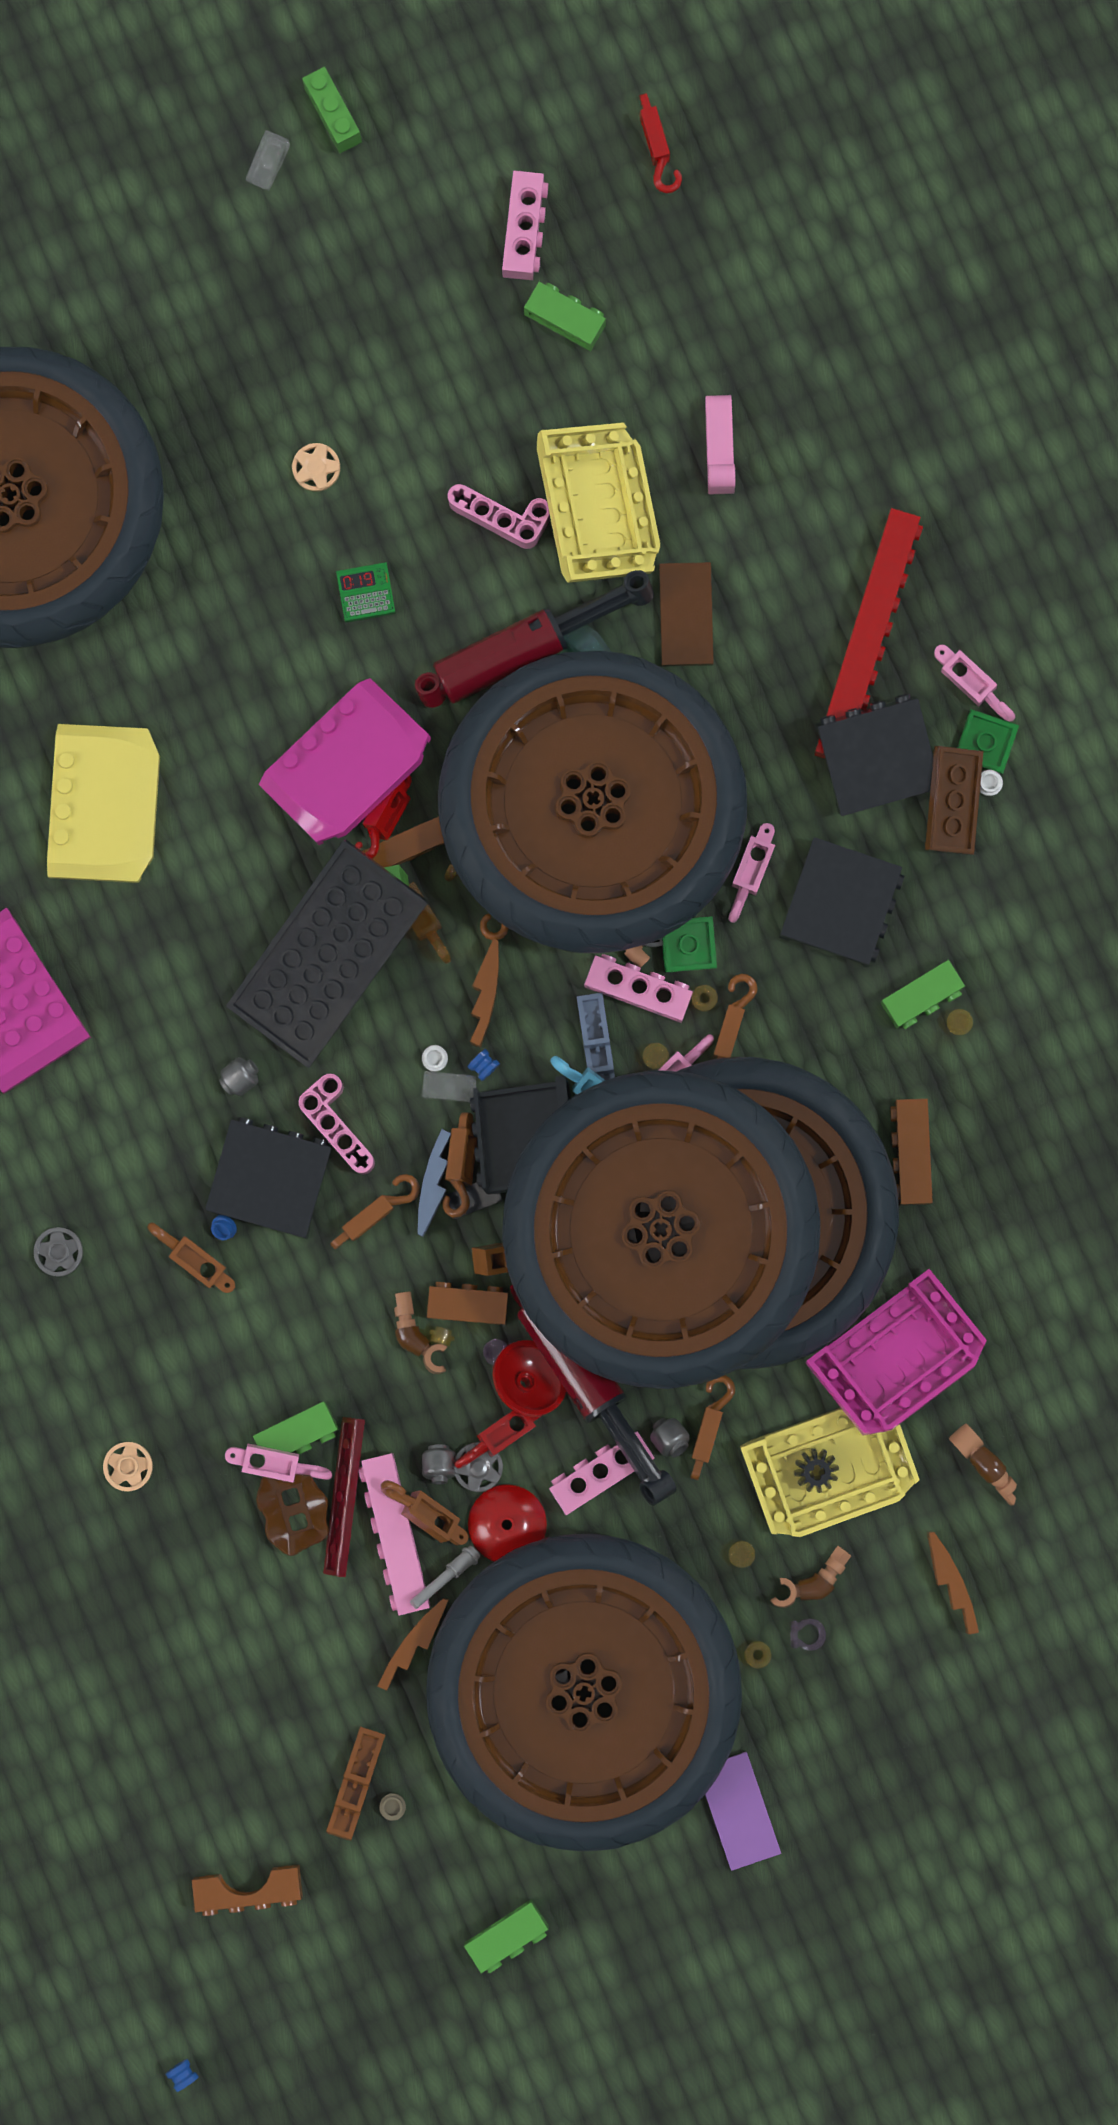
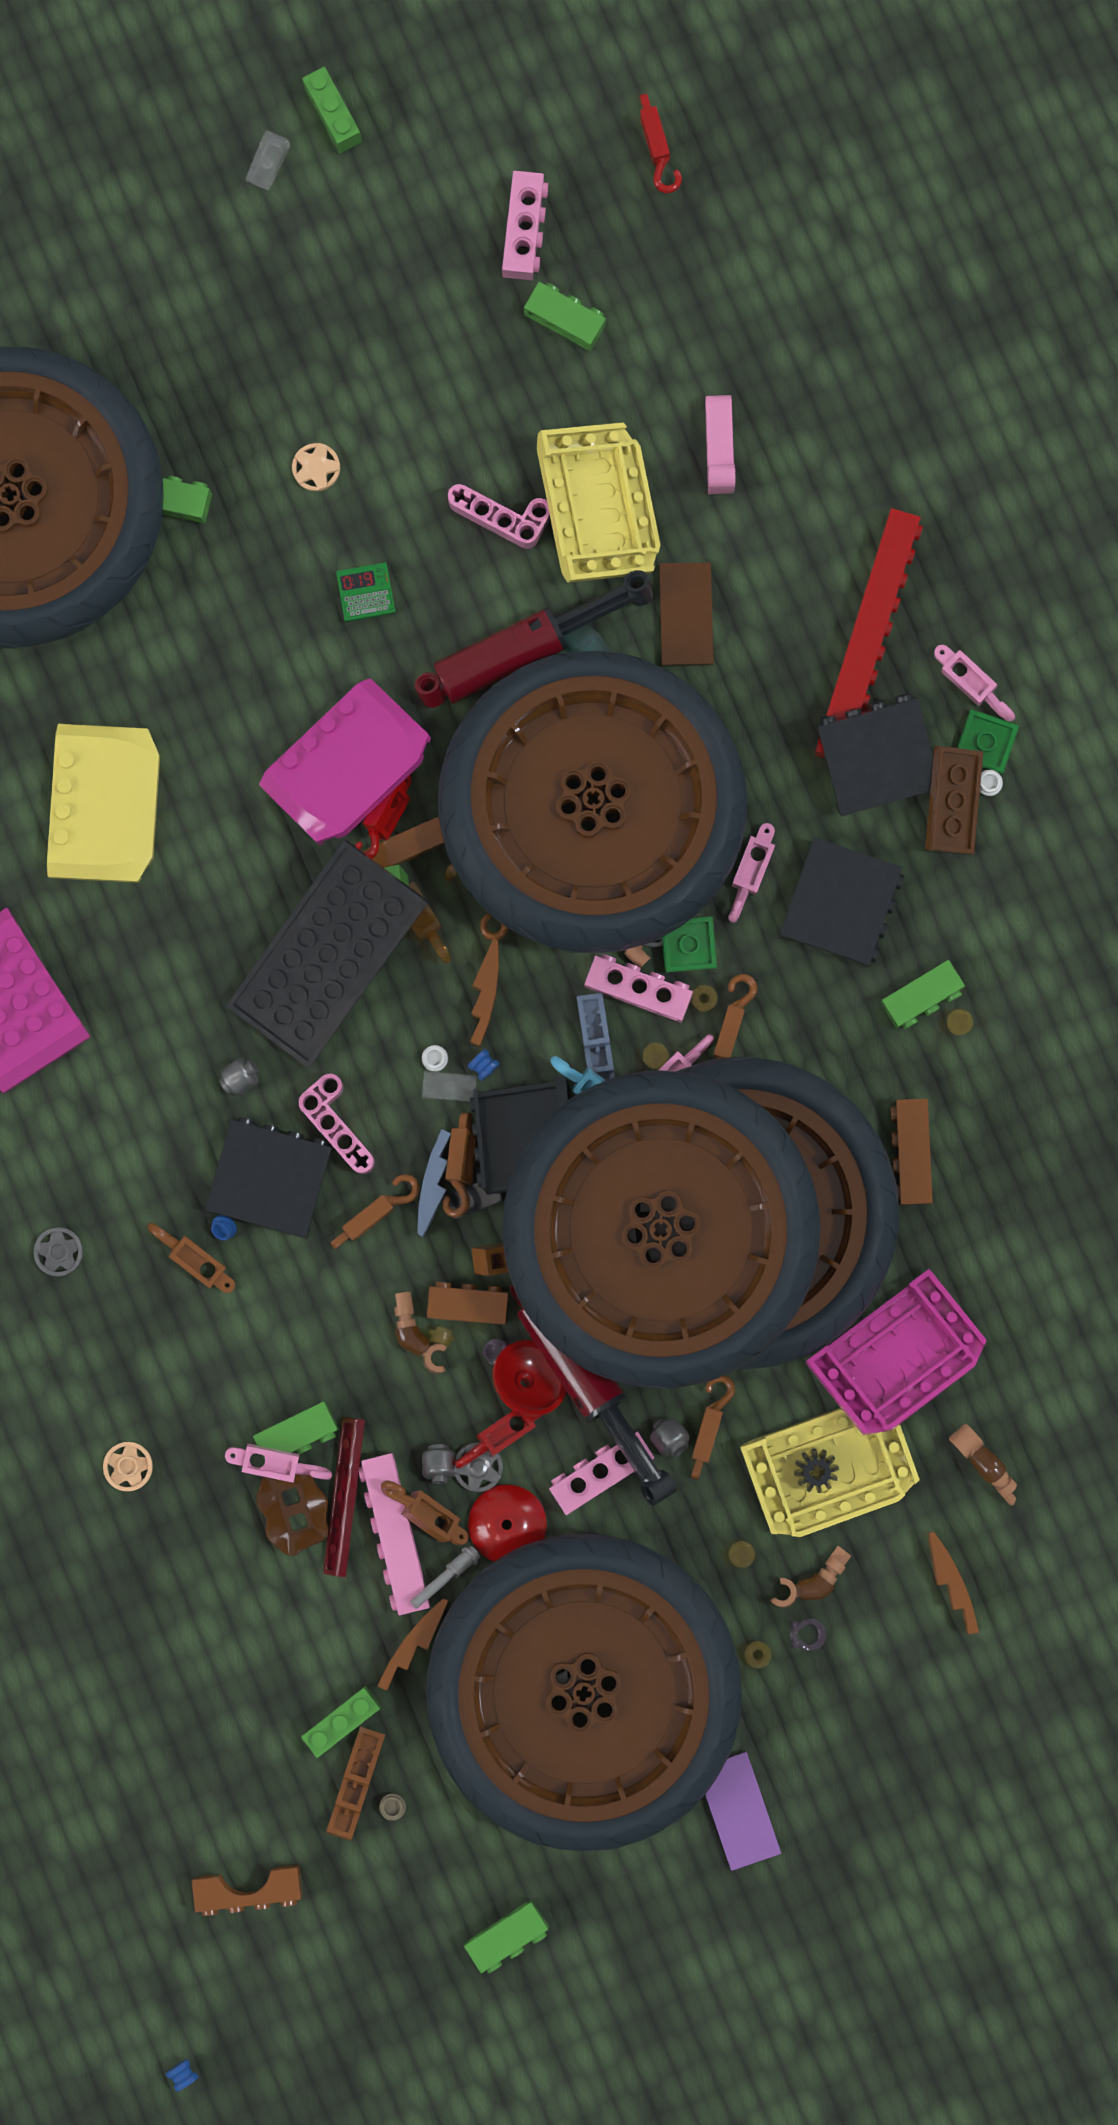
none -> bright green brick [162,476,212,524]
none -> bright green brick [301,1686,382,1758]

